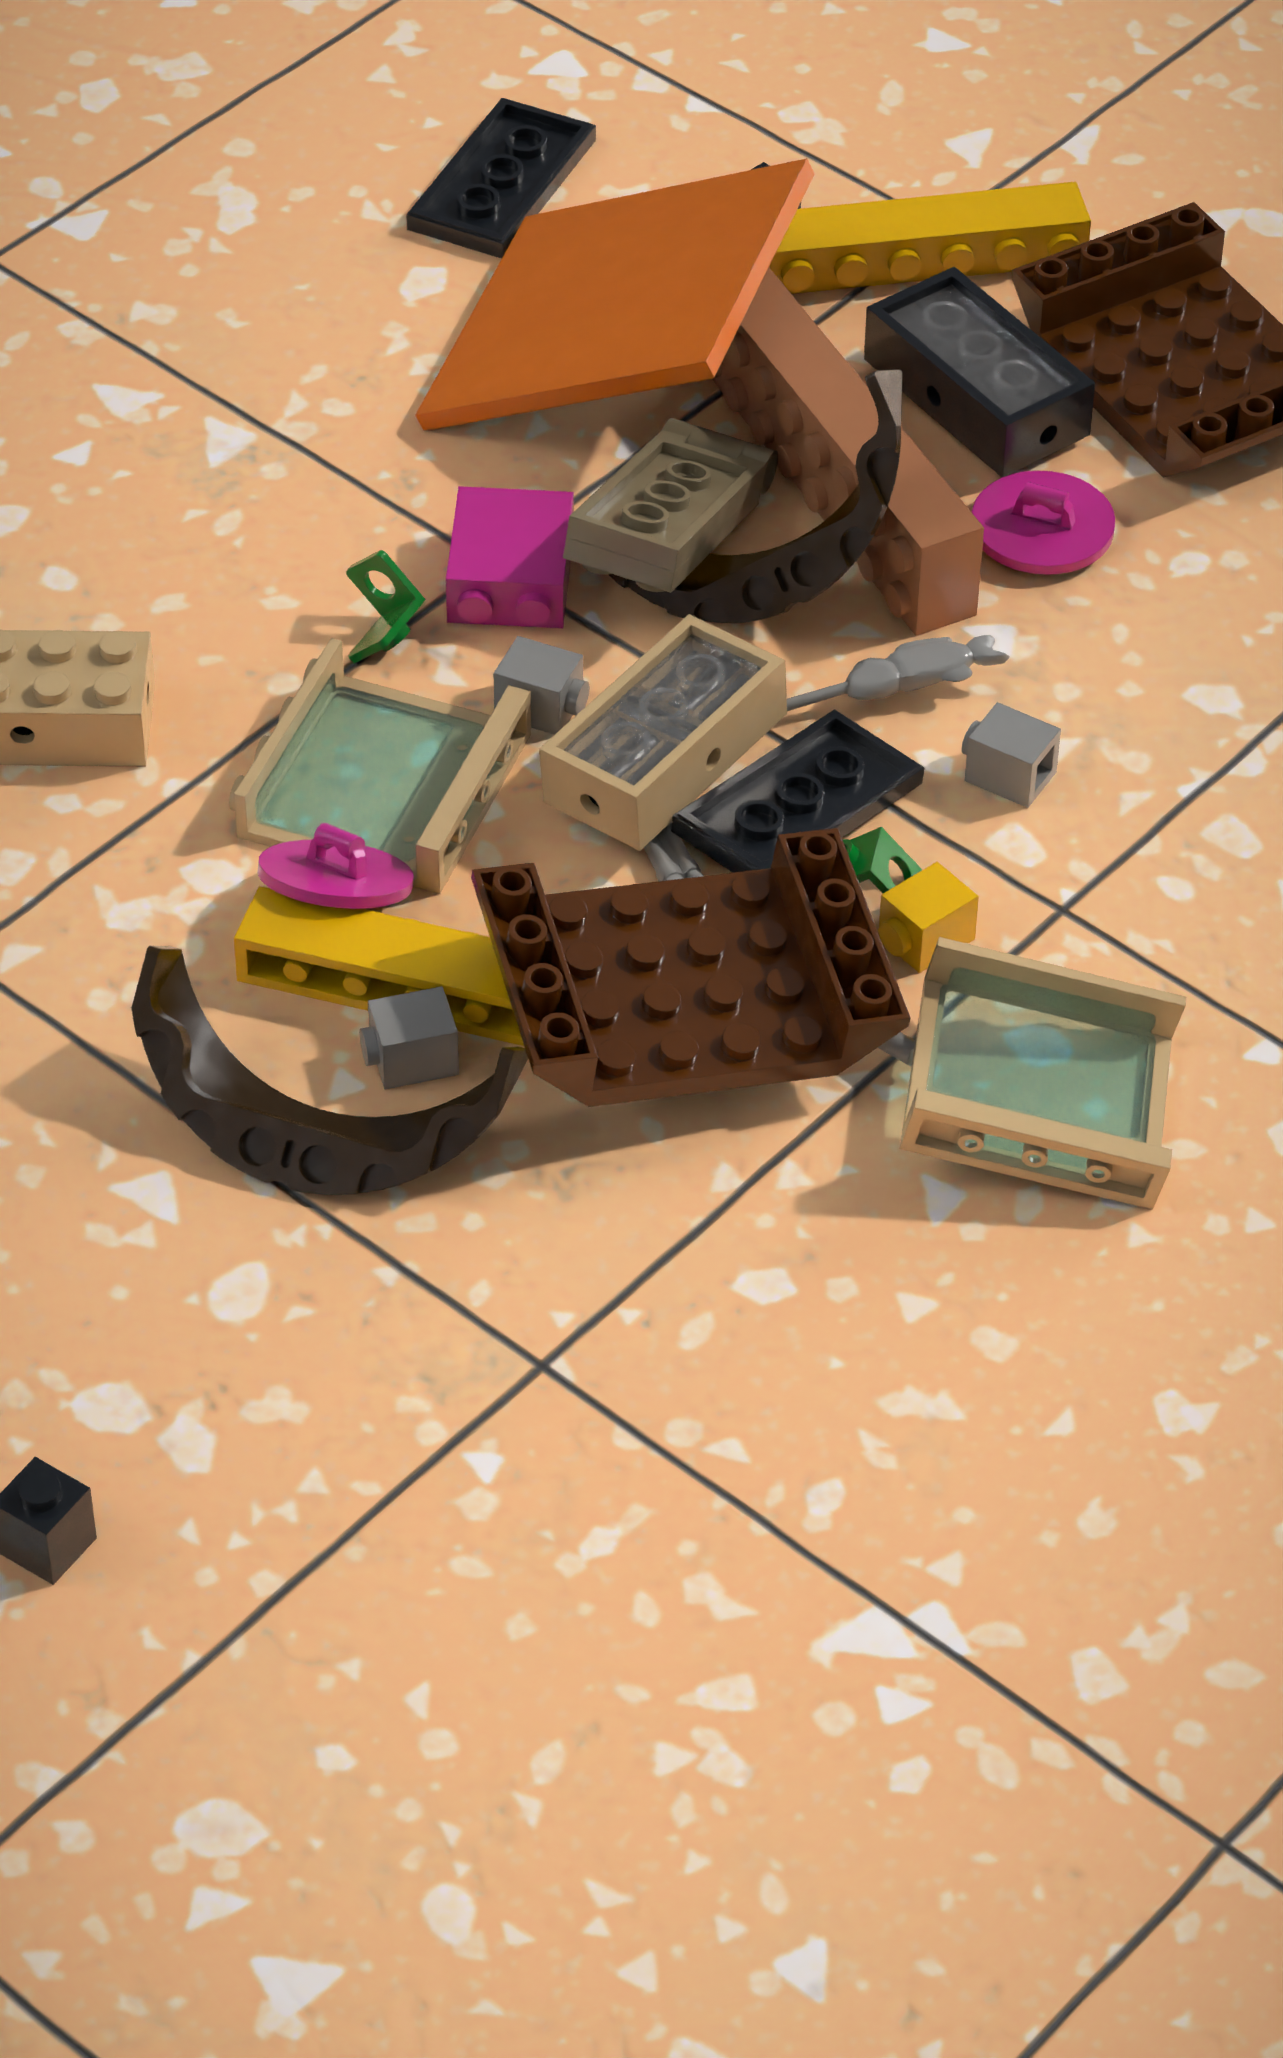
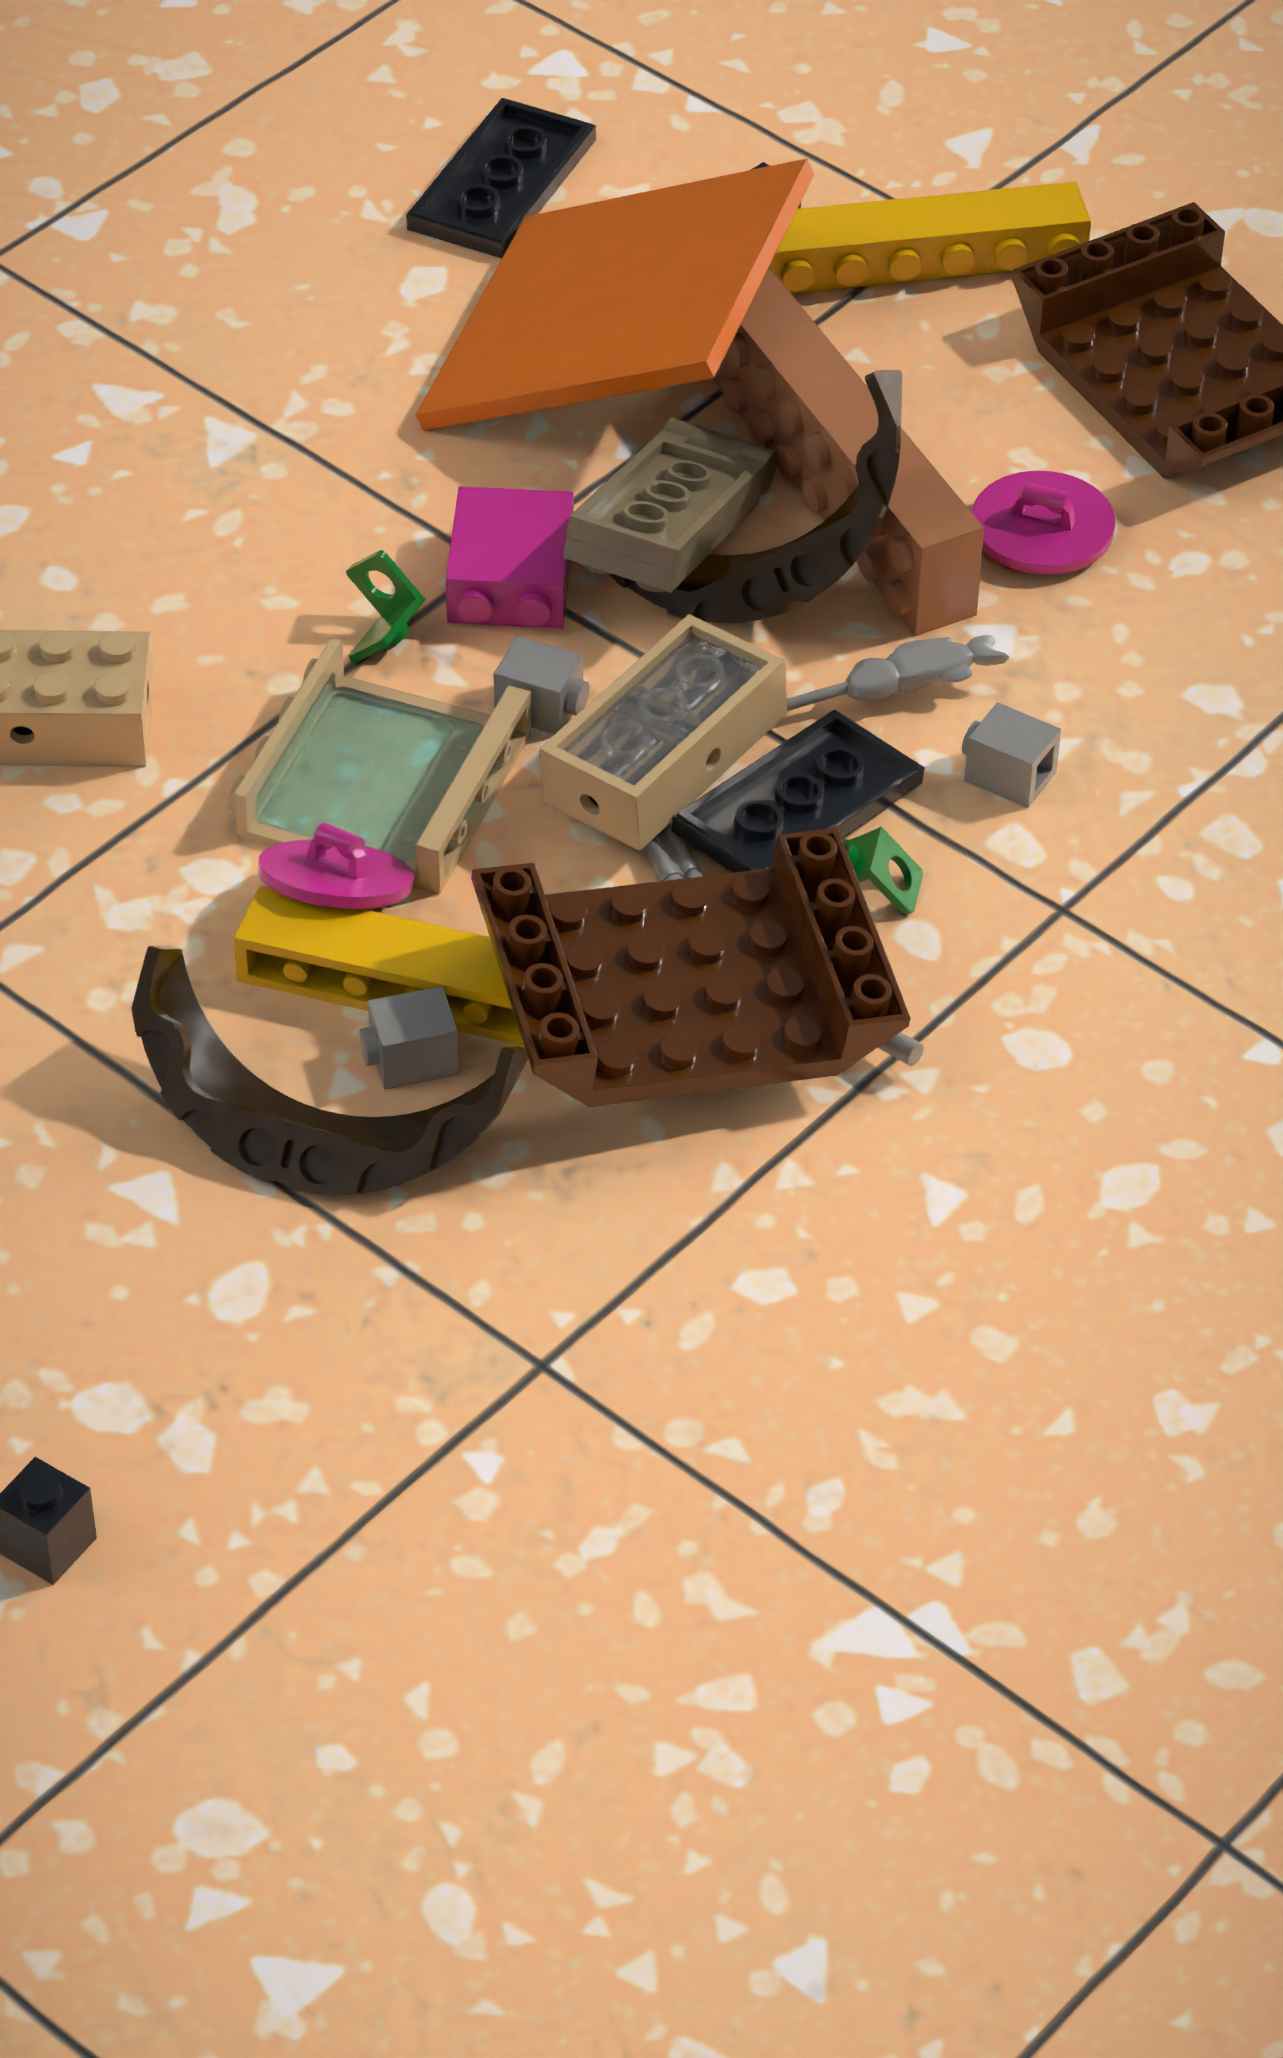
black brick [864,267,1095,477] -> none
yellow brick [878,861,979,973] -> none
panel [899,937,1187,1210] -> none

